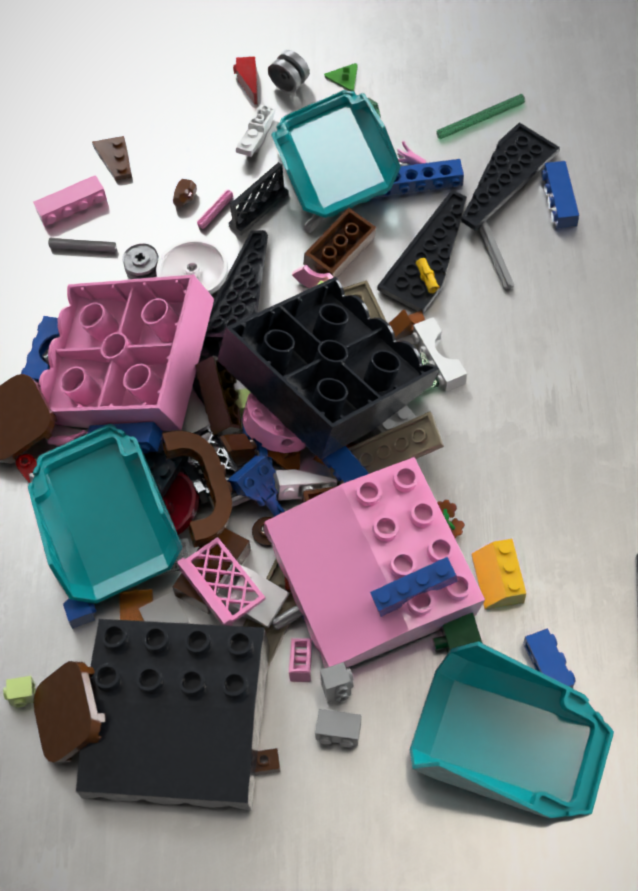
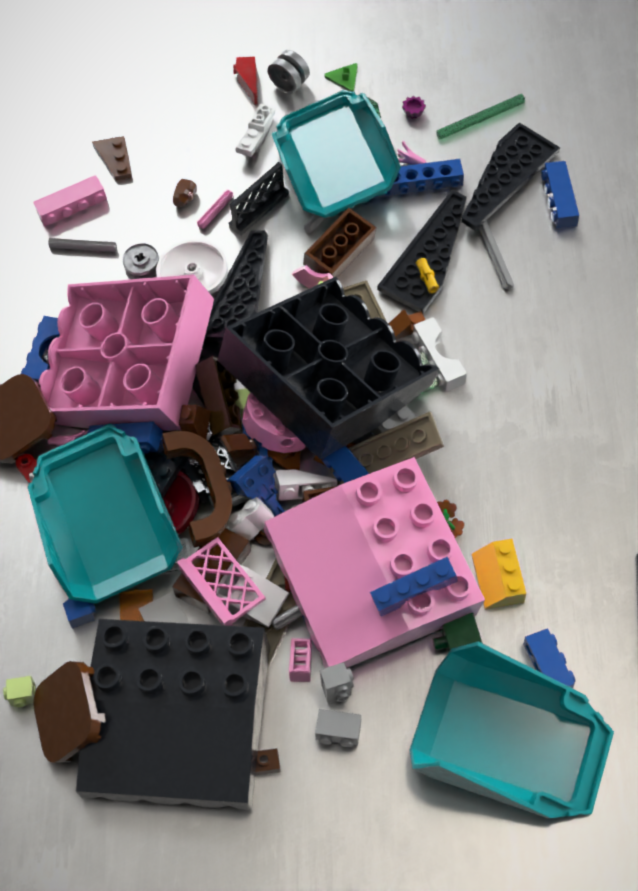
none -> reddish brown slope [179,405,211,439]
none -> white brick [228,497,274,541]
none -> magenta piece [402,96,426,119]

